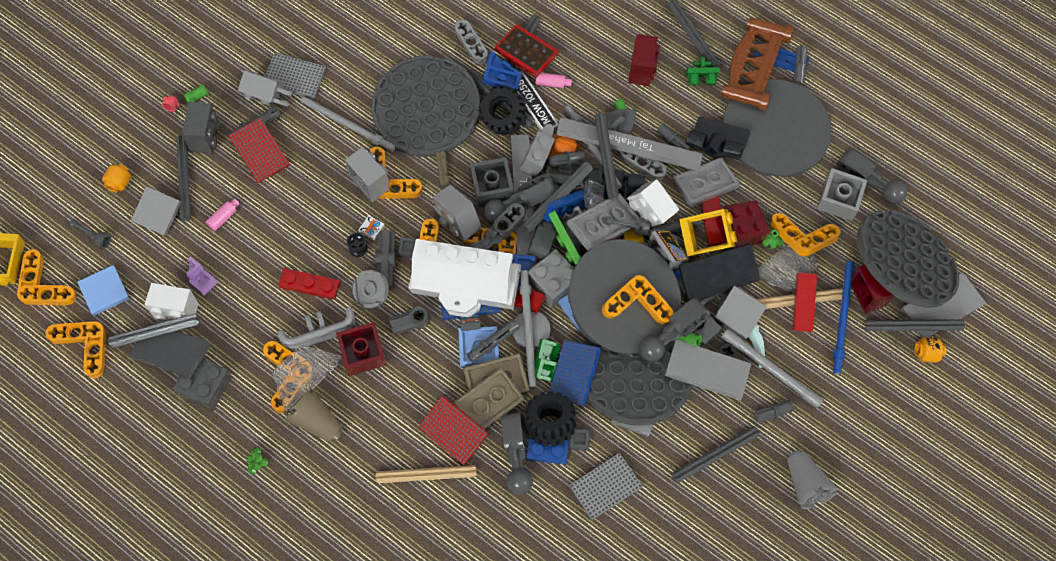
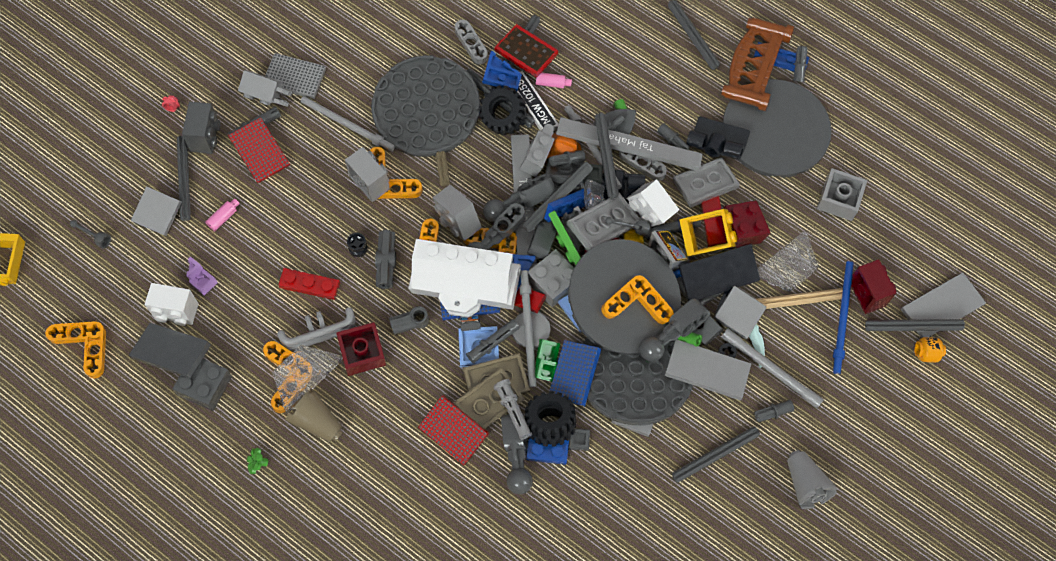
light orange beam [17,249,77,305] -> none
light blue tile [78,265,130,316] -> none
light orange head [102,164,131,193] -> none
axle [108,313,200,348] -> none
bright green pin [183,85,209,104] -> none
light grey tile [352,270,389,308] -> none
tile [358,215,385,241] -> none
tan axle [375,465,477,483] -> none
dark grey tile [397,237,416,259] -> none
dark grey brick [470,157,514,207] -> none
light grey tile [569,453,643,520] -> none
dark red brick [628,34,660,87] -> none
green hips [685,56,720,86] -> none
bright green plant [762,227,784,250] -> none
light orange beam [770,213,841,257] -> none
red tile [792,273,817,332] -> none
dark grey beam [836,149,907,204] -> none
dark grey tile [857,210,959,308] -> none
none -> light grey pin [493,379,532,440]

